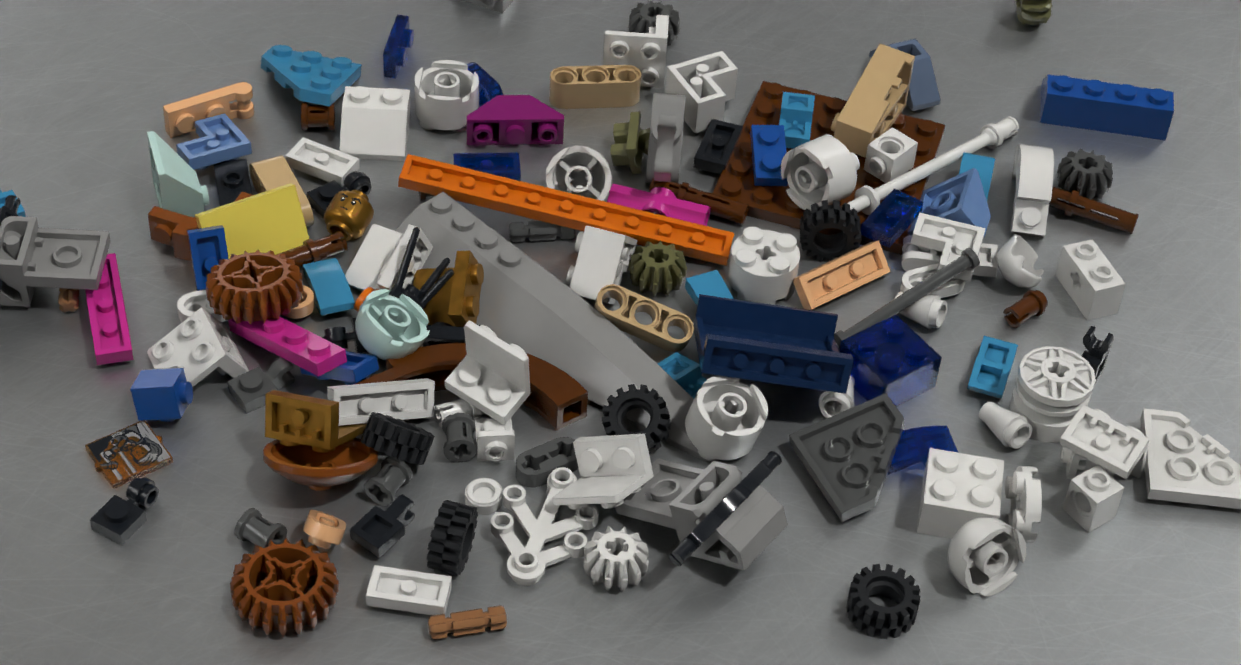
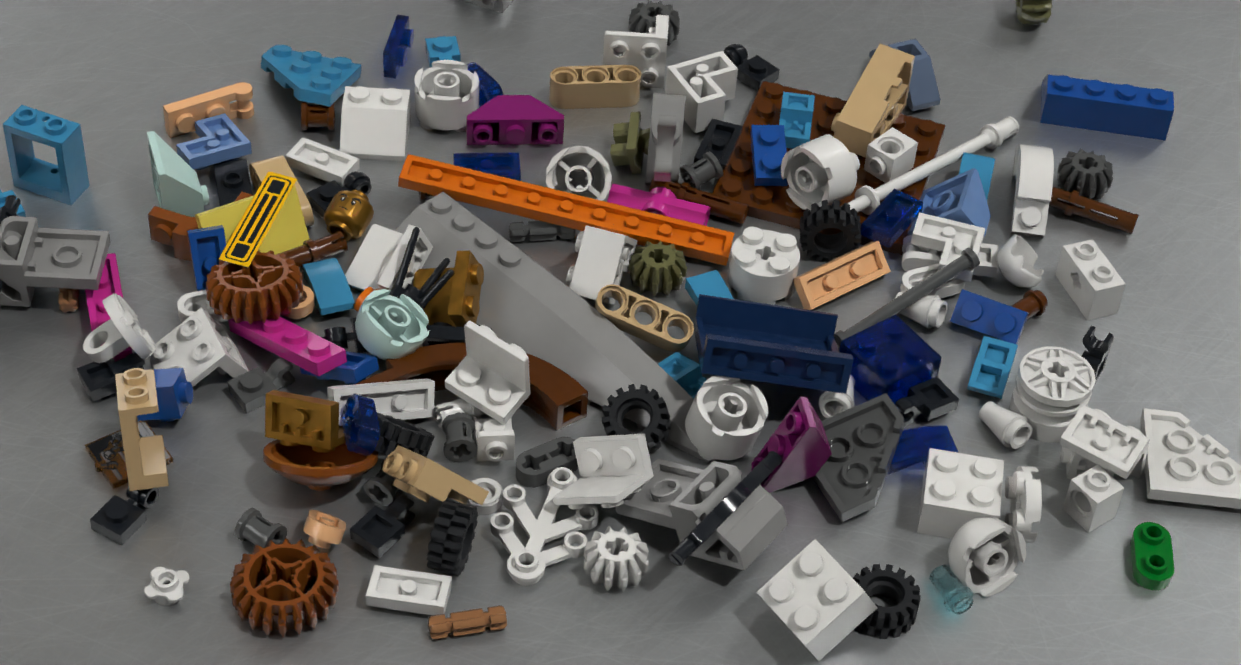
none -> dark azure window [3,105,90,206]
none -> black plate [77,352,145,402]
none -> white tile [83,293,157,363]
none -> tan panel [115,368,169,491]
none -> white plate [144,567,190,606]
none -> sticker [218,171,297,268]
none -> clear blue beam [342,393,380,456]
none -> tan plate [383,445,489,505]
none -> dark azure plate [425,36,461,67]
none -> dark grey bush [680,152,723,190]
none -> black plate [724,44,780,92]
none -> magenta slope [751,397,832,493]
none -> white brick [757,539,877,661]
none -> black plate [895,377,959,427]
none -> clear light blue pin [929,565,974,614]
none -> blue plate [950,289,1029,344]
none -> green plate [1130,522,1175,590]

